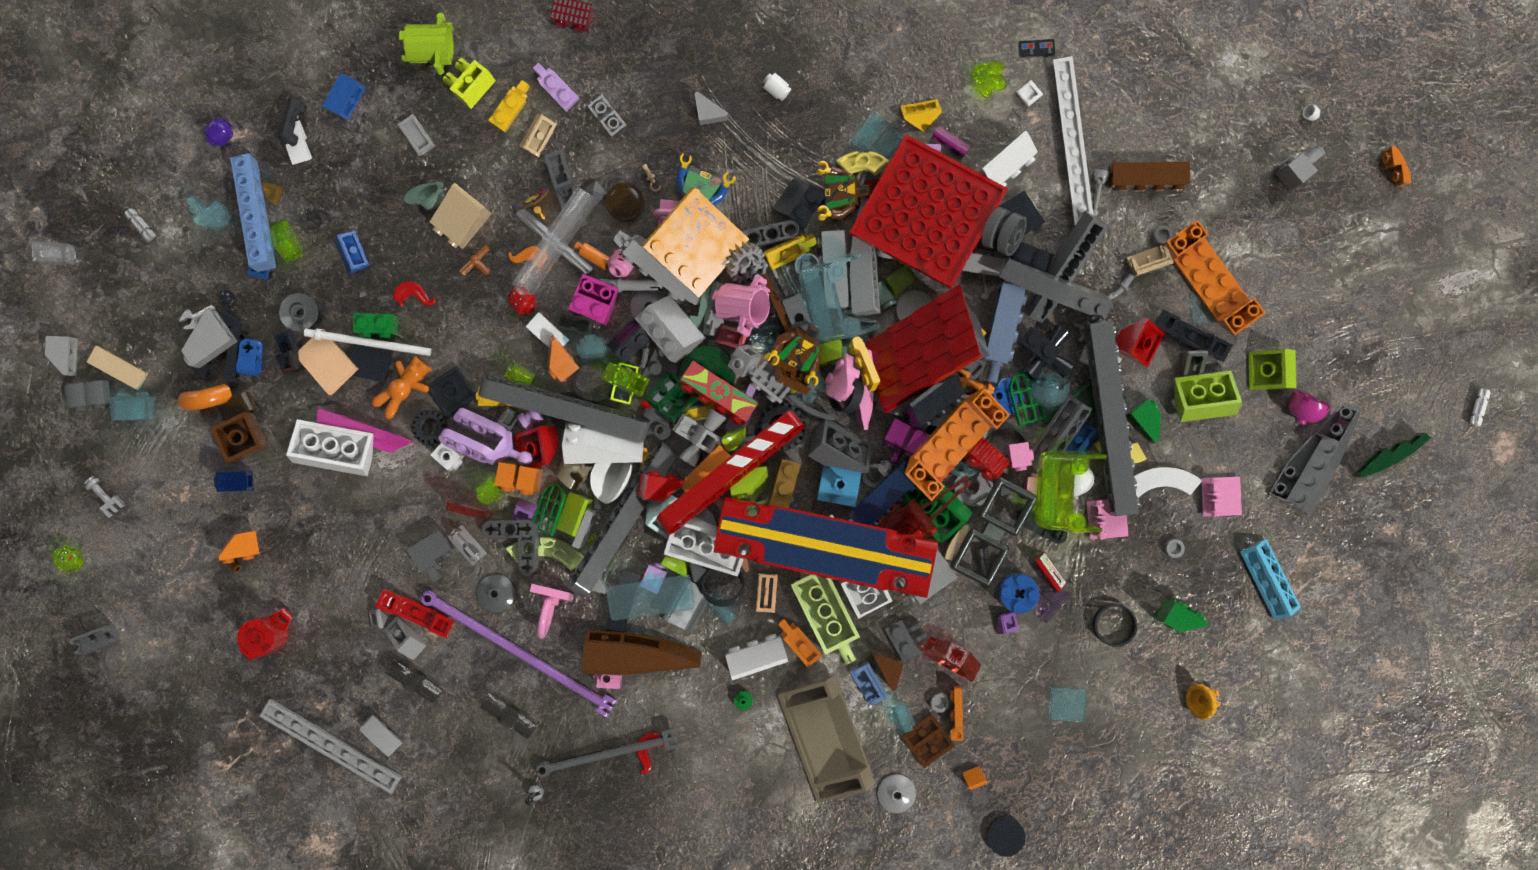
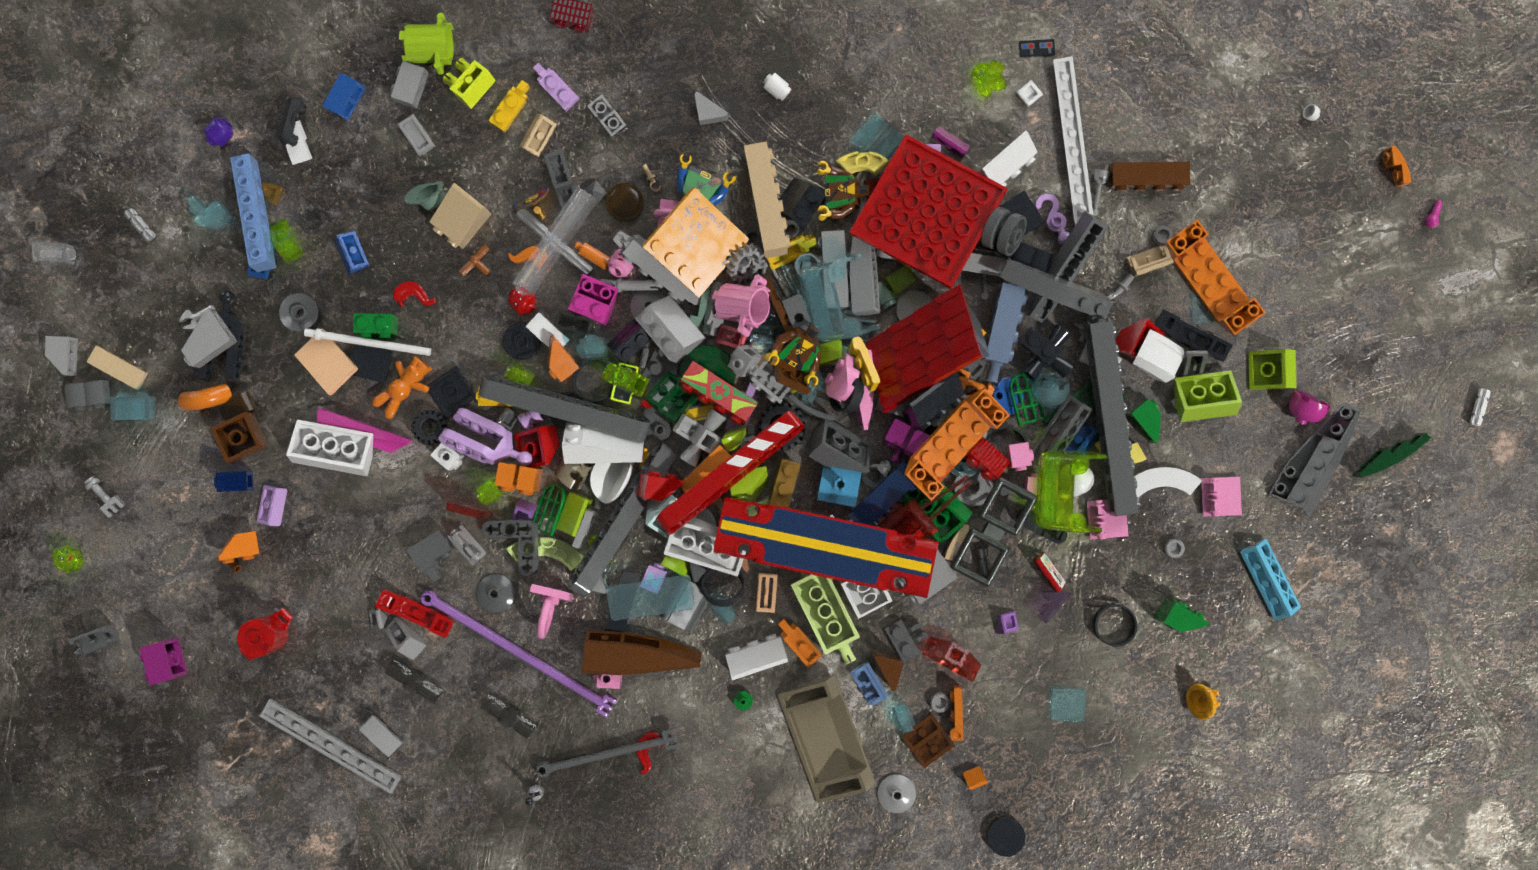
blue piece [236,339,263,376] -> none
black slope [274,329,299,373] -> none
yellow slope [900,99,942,132] -> none
blue brick [997,573,1040,614] -> none
light grey brick [1275,145,1325,190] -> none
none -> magenta brick [139,637,188,686]
none -> lavender slope [257,485,287,526]
none -> light grey brick [390,61,429,109]
none -> black tile [502,322,542,360]
none -> tan brick [744,141,791,258]
none -> lavender piece [1035,194,1070,245]
none -> white slope [1133,329,1186,383]
none -> dark pink piece [1425,200,1442,228]

